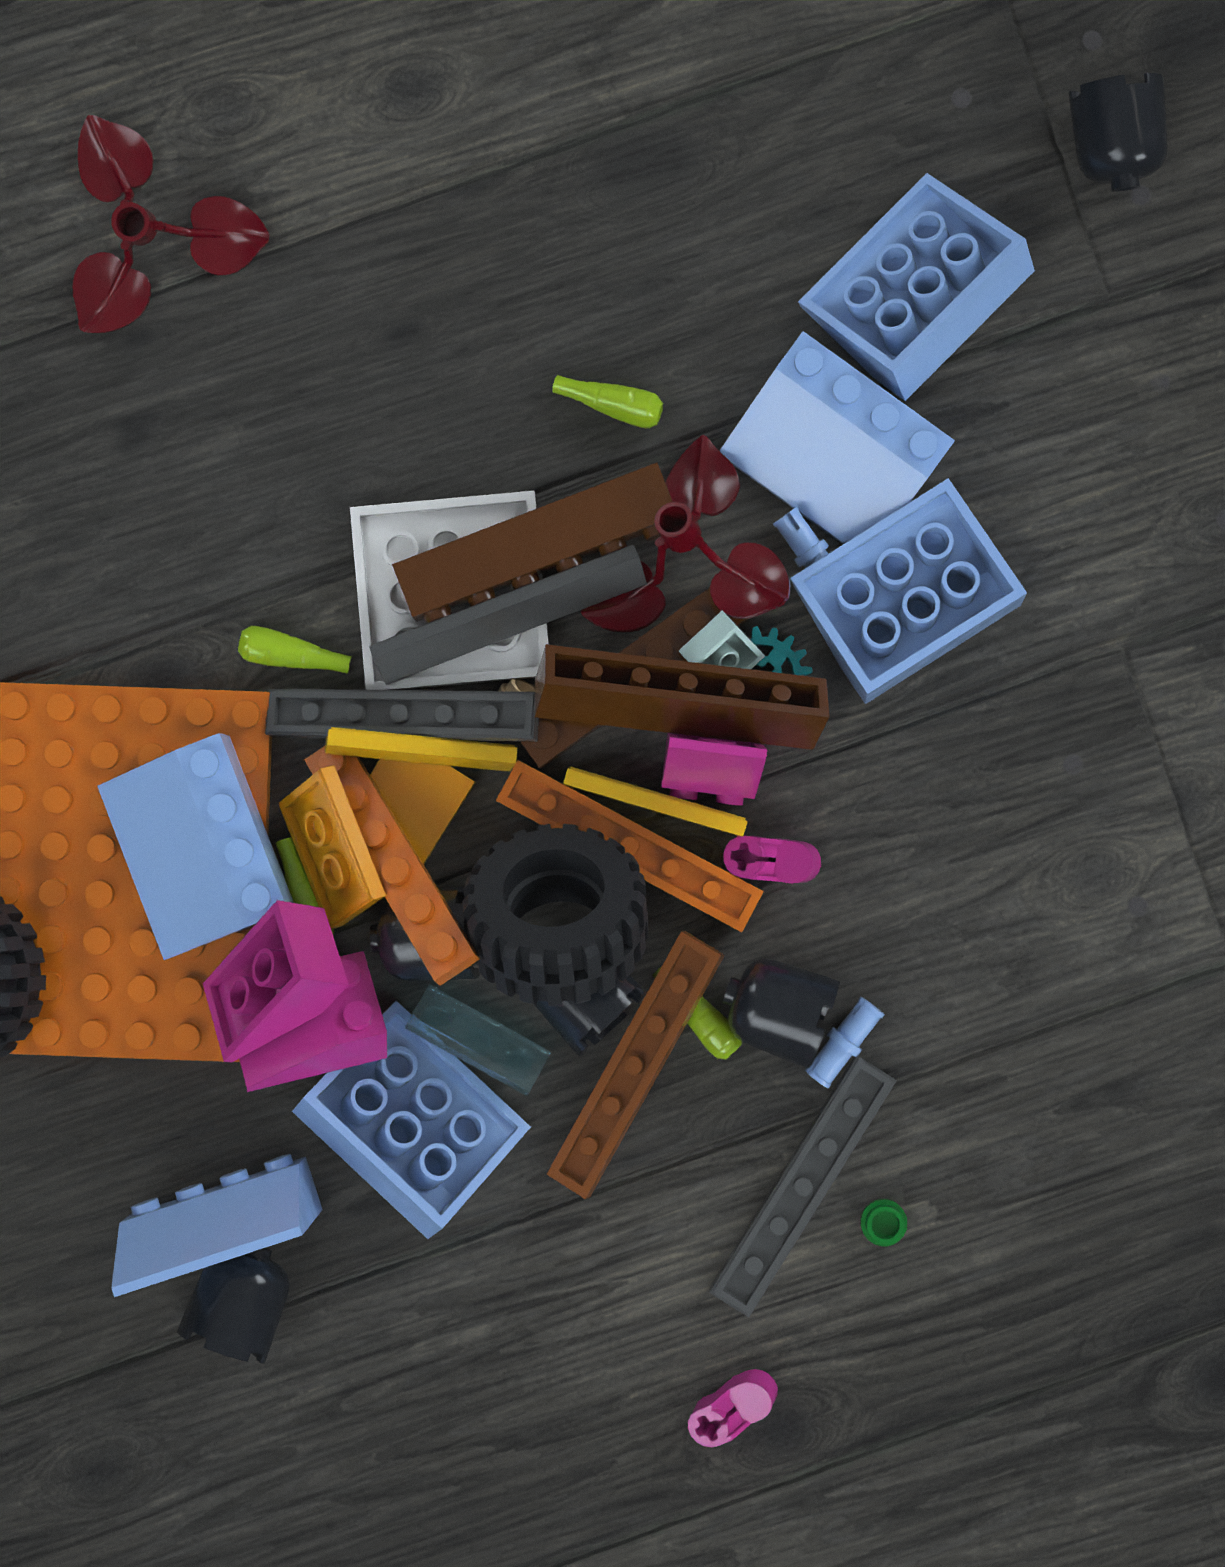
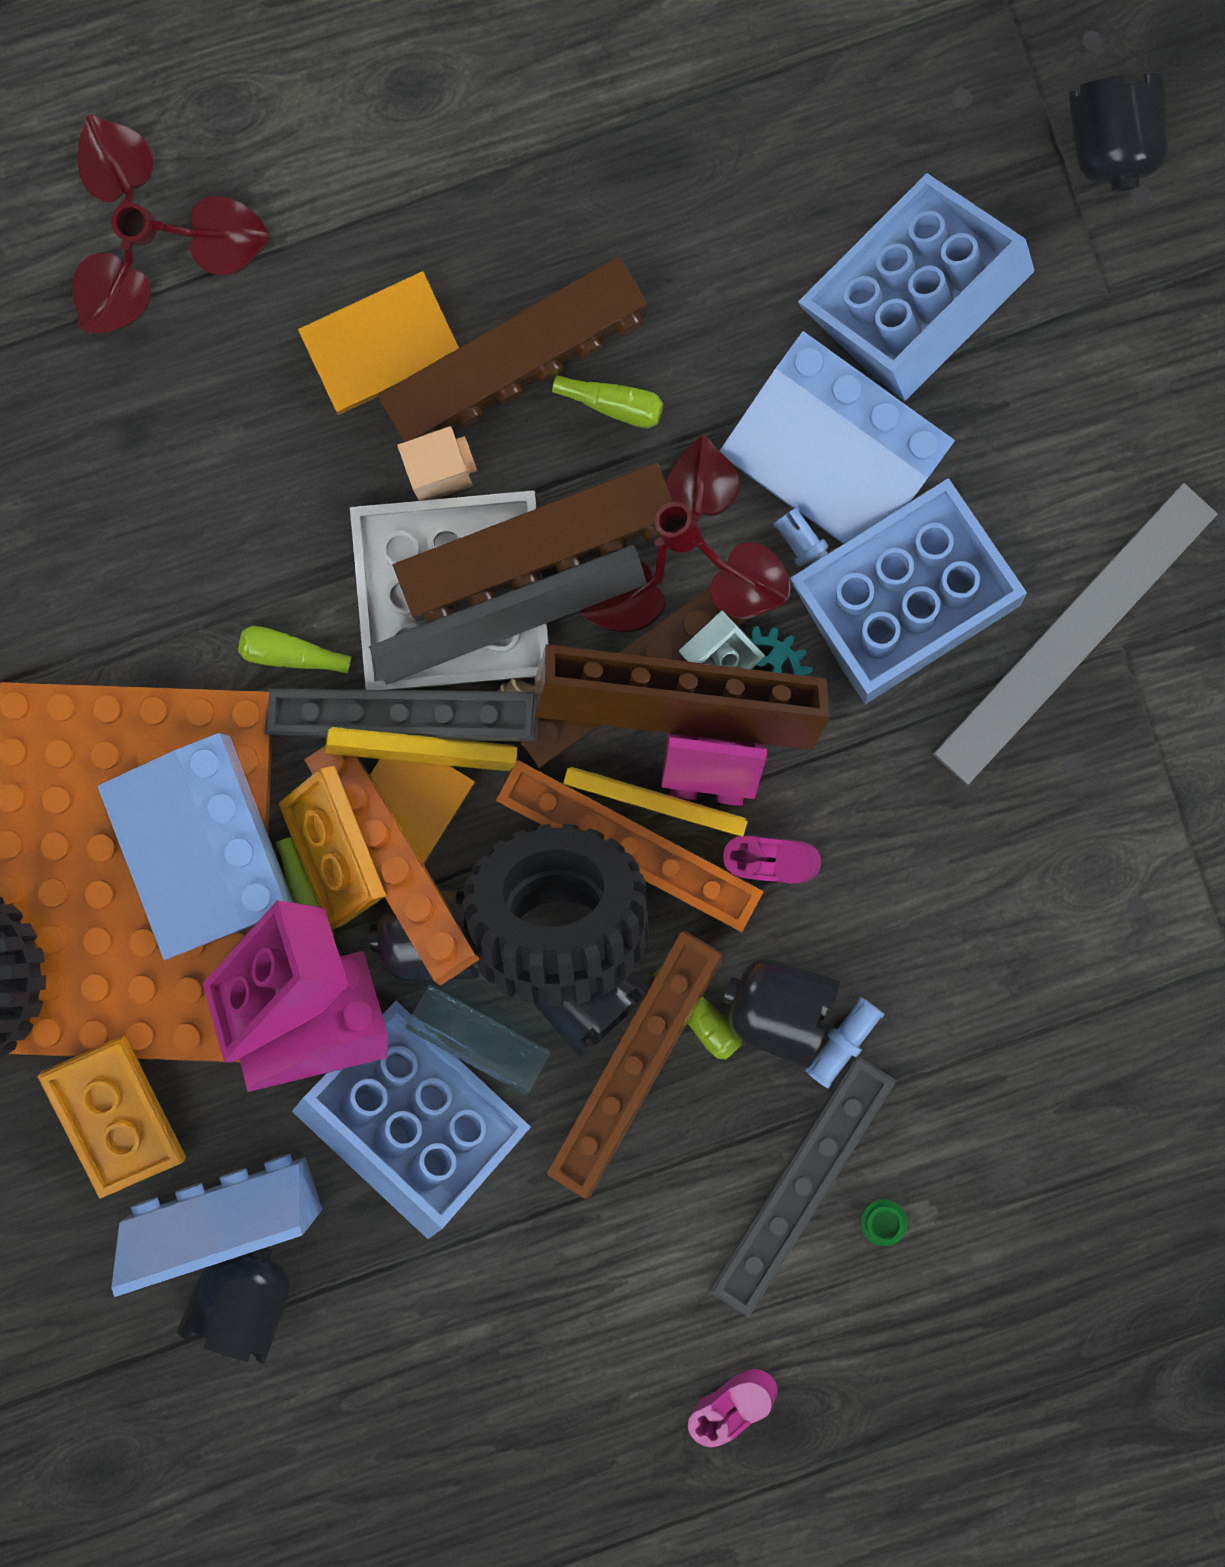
none -> light orange tile [37,1035,186,1199]
none -> light orange tile [298,271,459,415]
none -> reddish brown brick [377,256,647,442]
none -> light nougat brick [397,426,477,501]
none -> light grey tile [932,483,1218,785]

